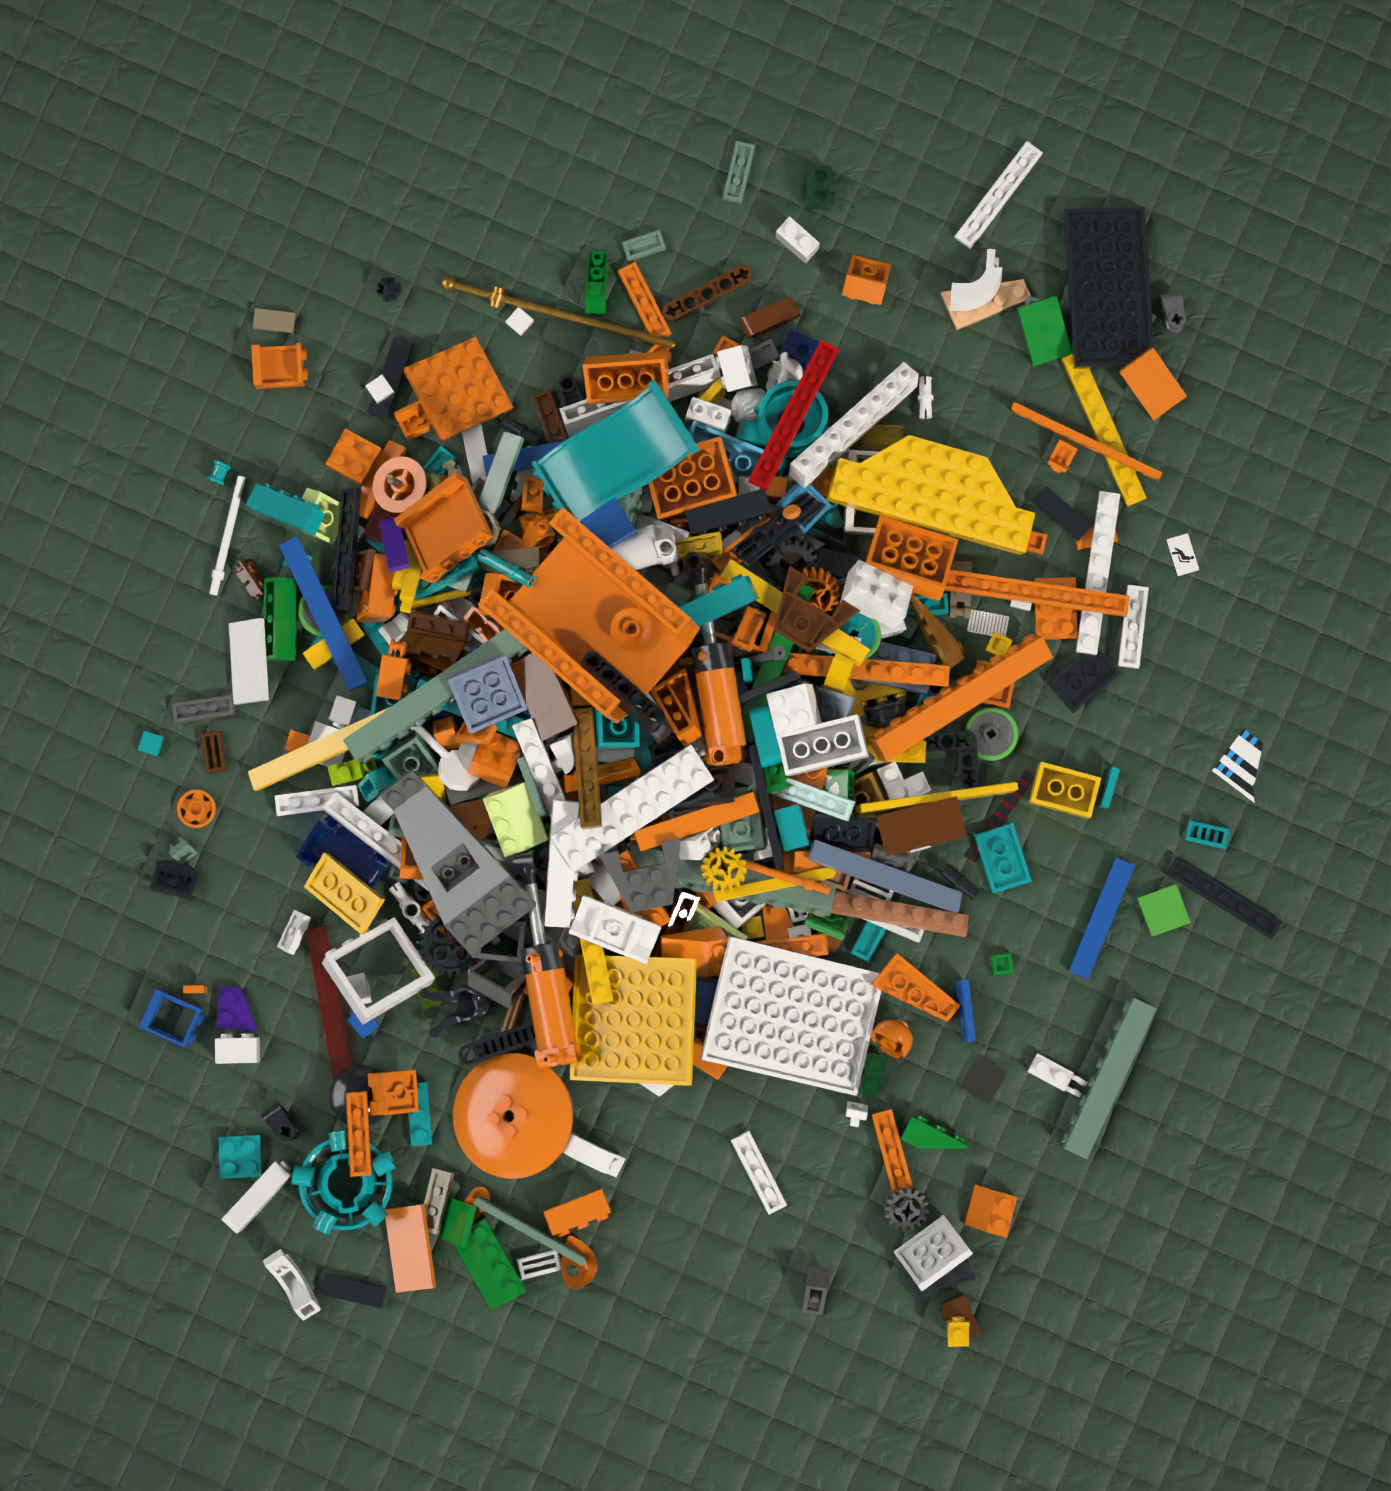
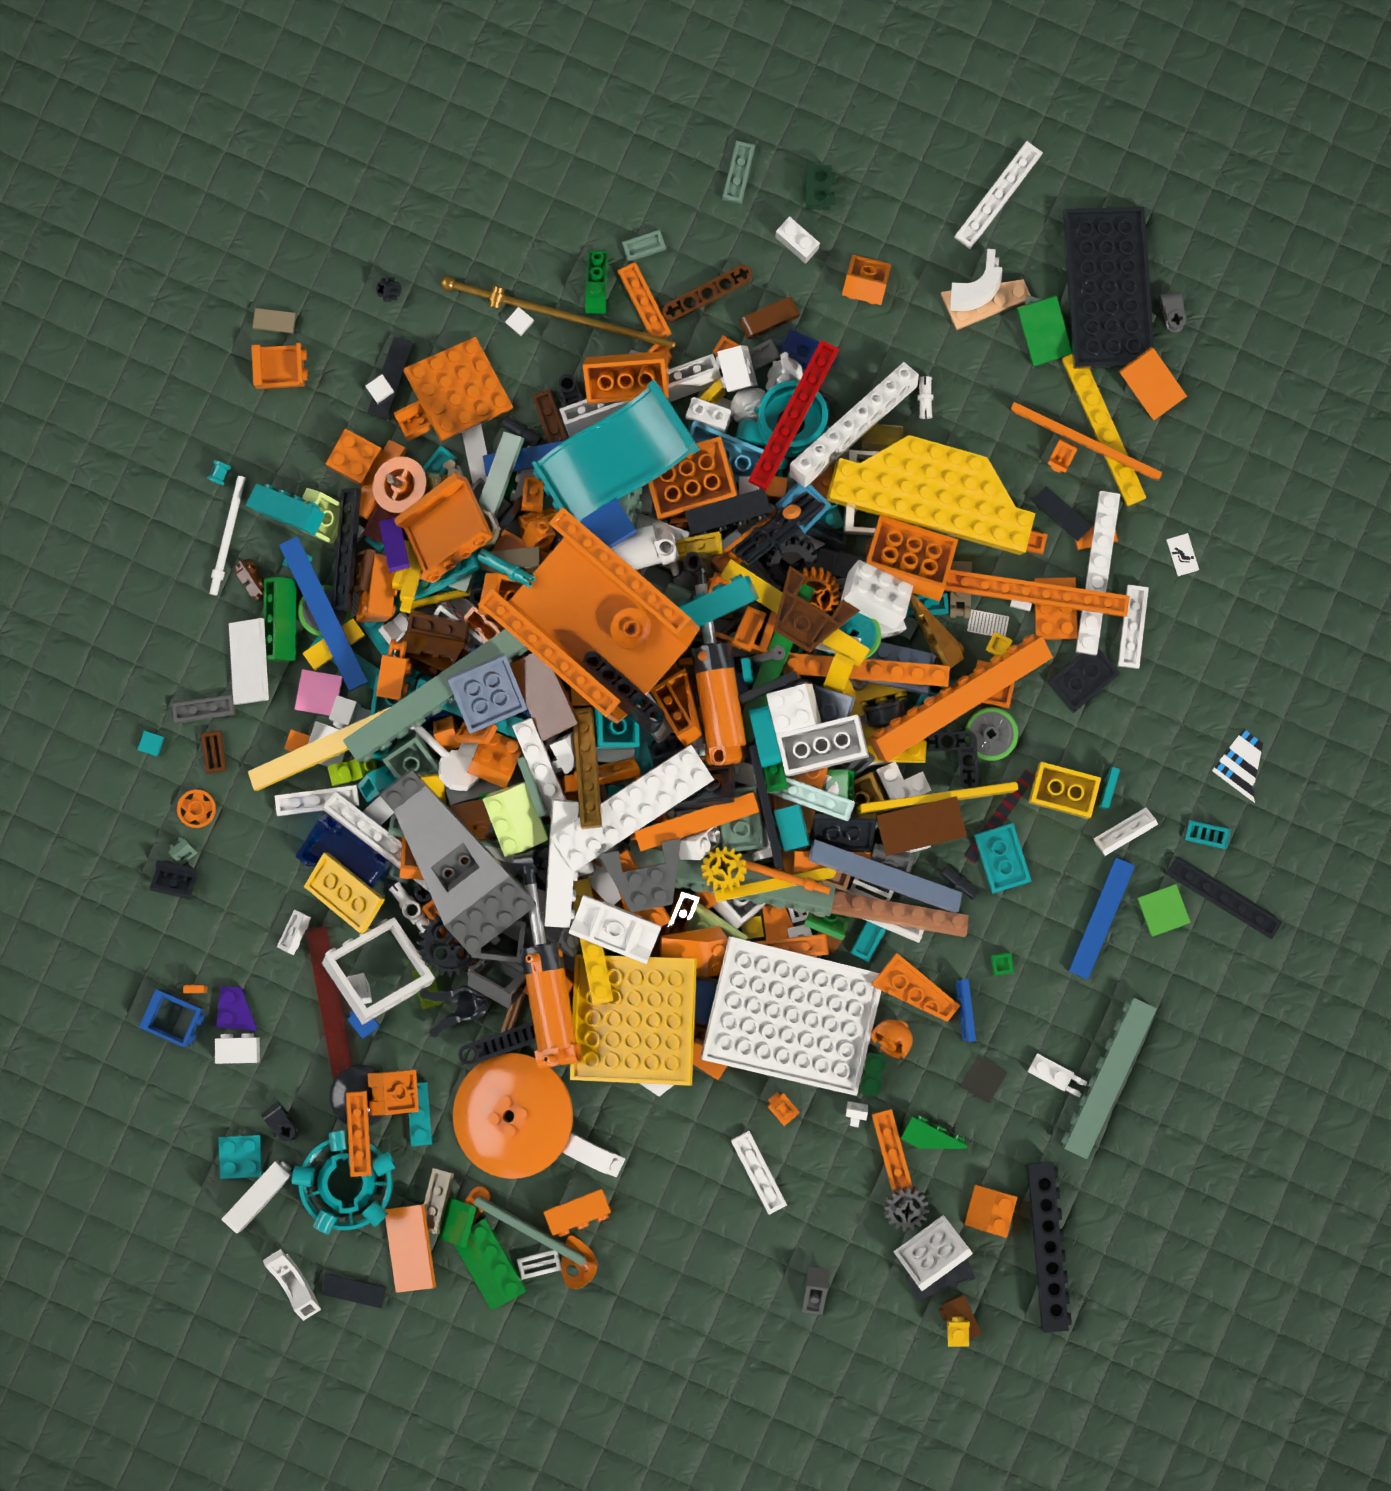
none -> bright pink tile [295,669,343,716]
none -> orange brick [767,1092,800,1126]
none -> black brick [1026,1161,1072,1333]
none -> white plate [1094,808,1158,856]

